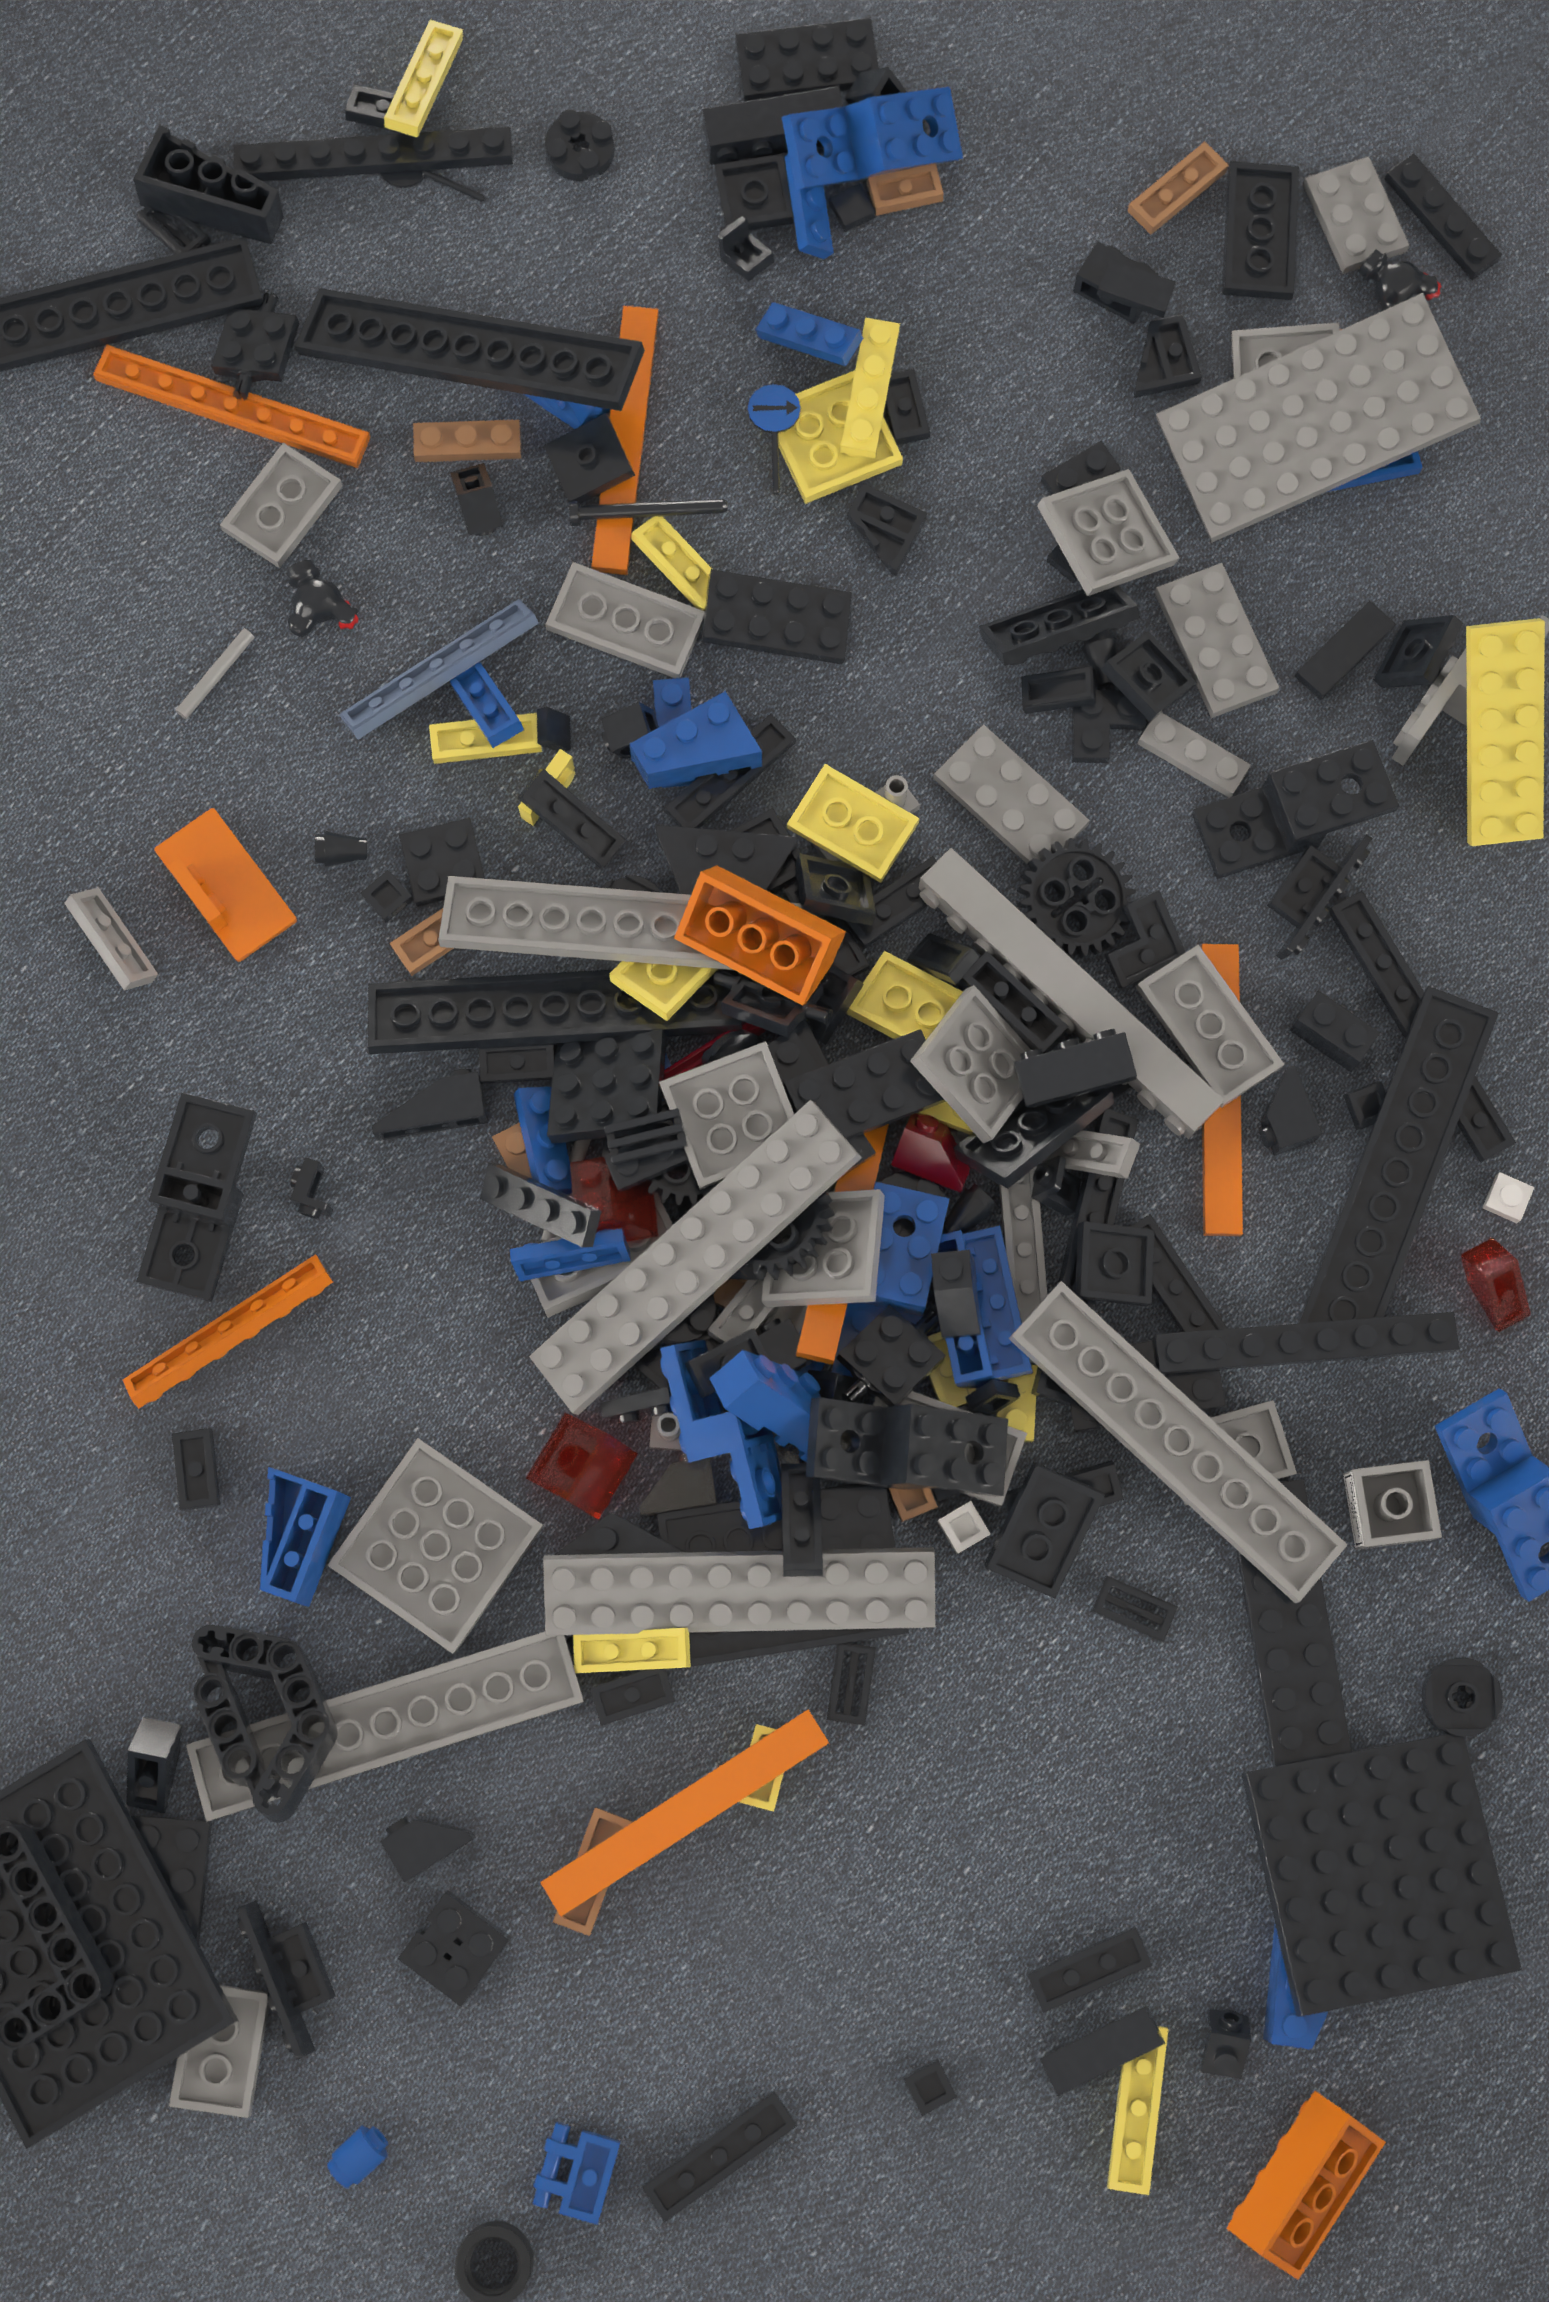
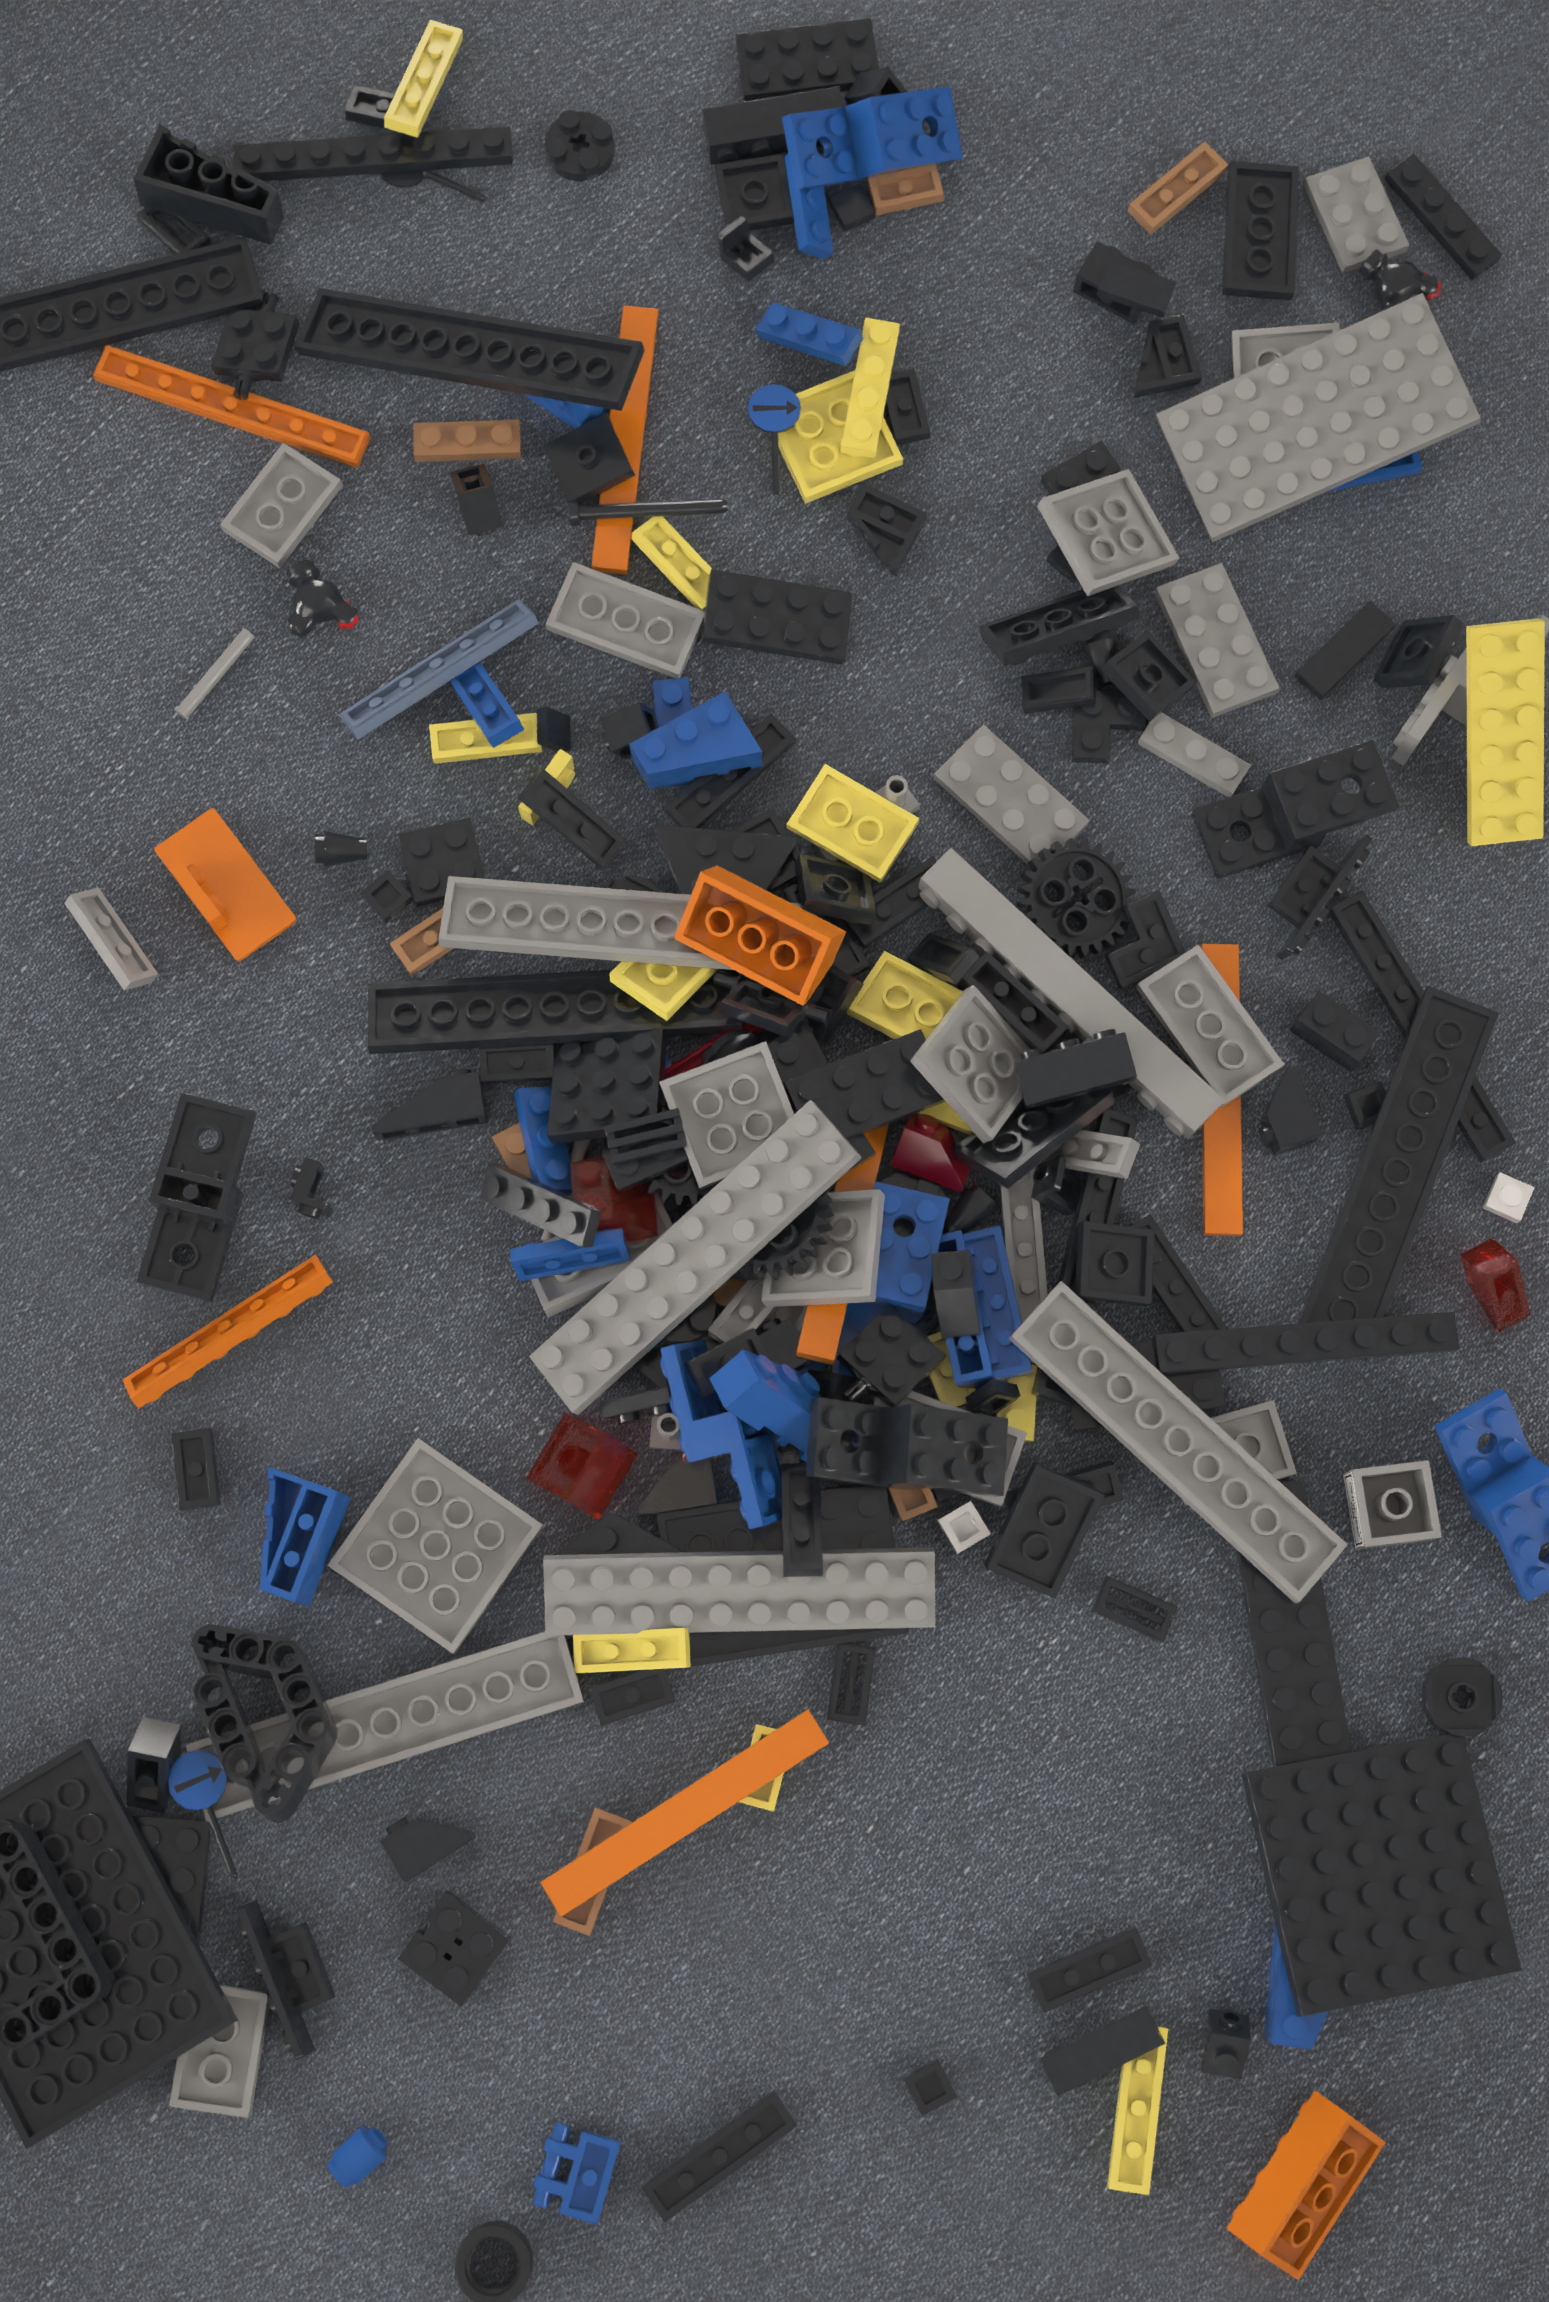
none -> blue piece [168,1750,237,1879]

